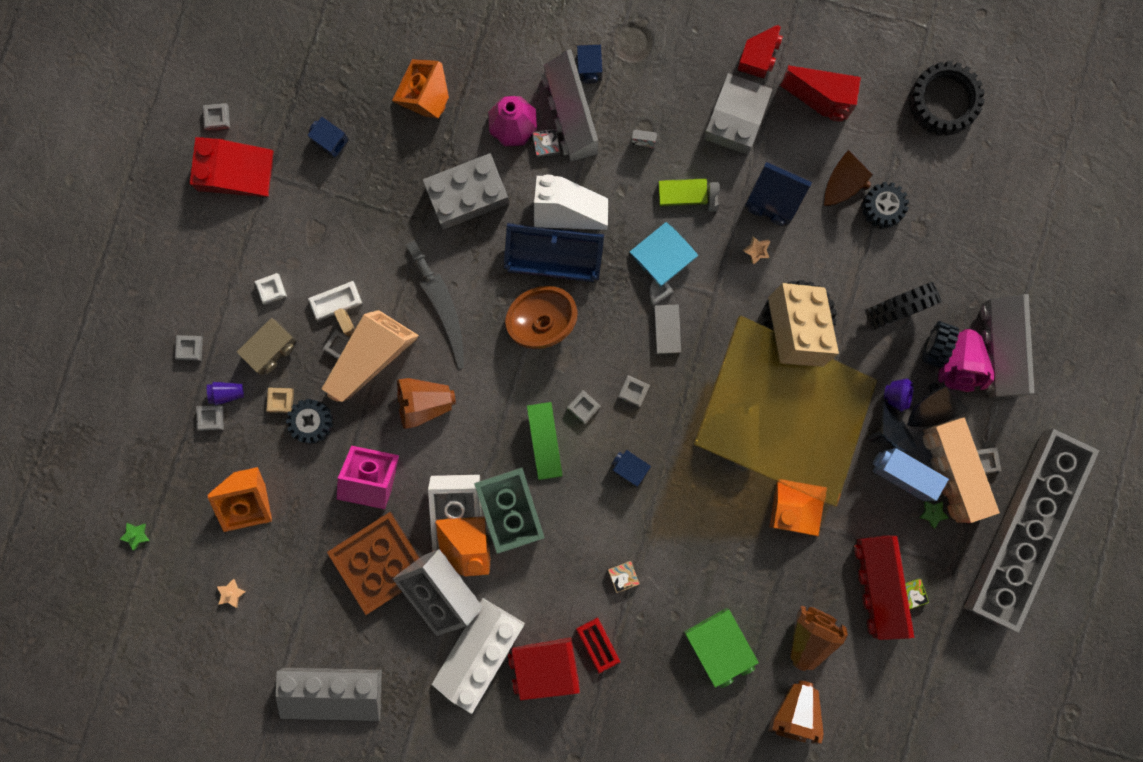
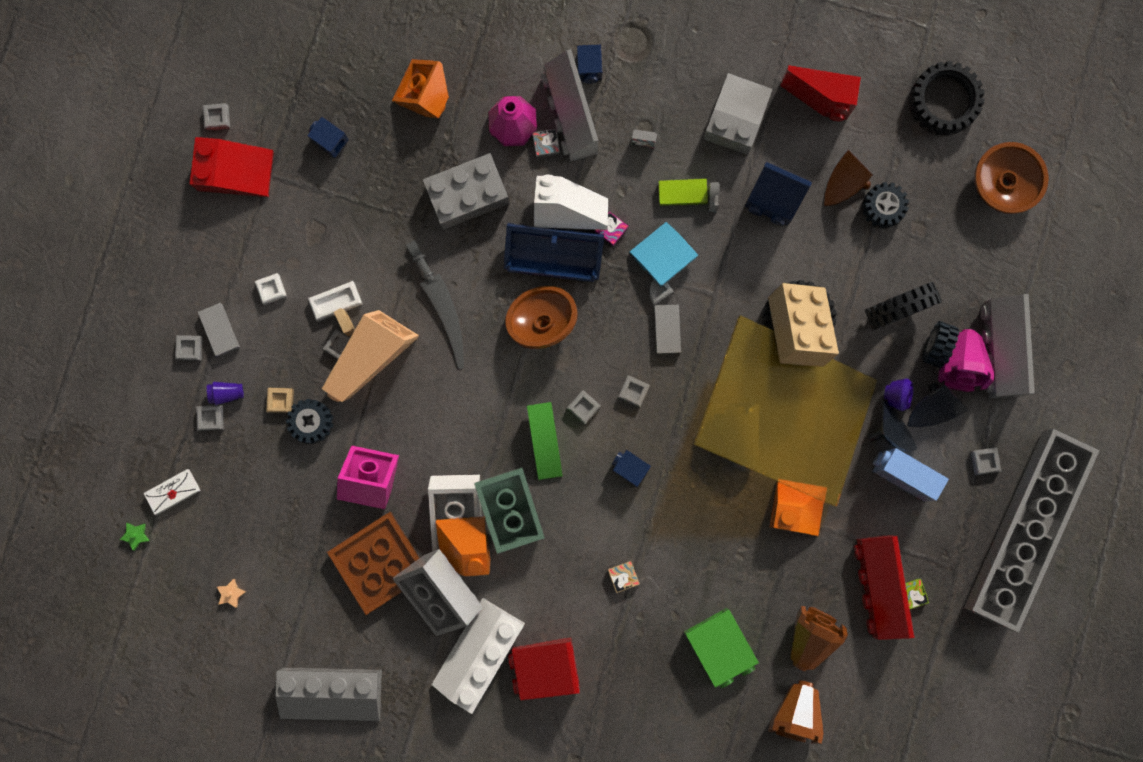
orange slope [208,467,272,532] -> none
dark tan brick [237,318,297,375] -> none
dark orange cone [397,378,456,429] -> none
red tile [576,617,621,673] -> none
red slope [737,25,783,78] -> none
light nougat piece [743,237,770,264] -> none
bright green piece [919,501,948,529] -> none
light nougat brick [923,417,1000,523] -> none
none -> white tile [144,469,200,515]
none -> light grey tile [198,303,240,357]
none -> tile [595,212,628,246]
none -> dark orange dish [974,142,1049,214]

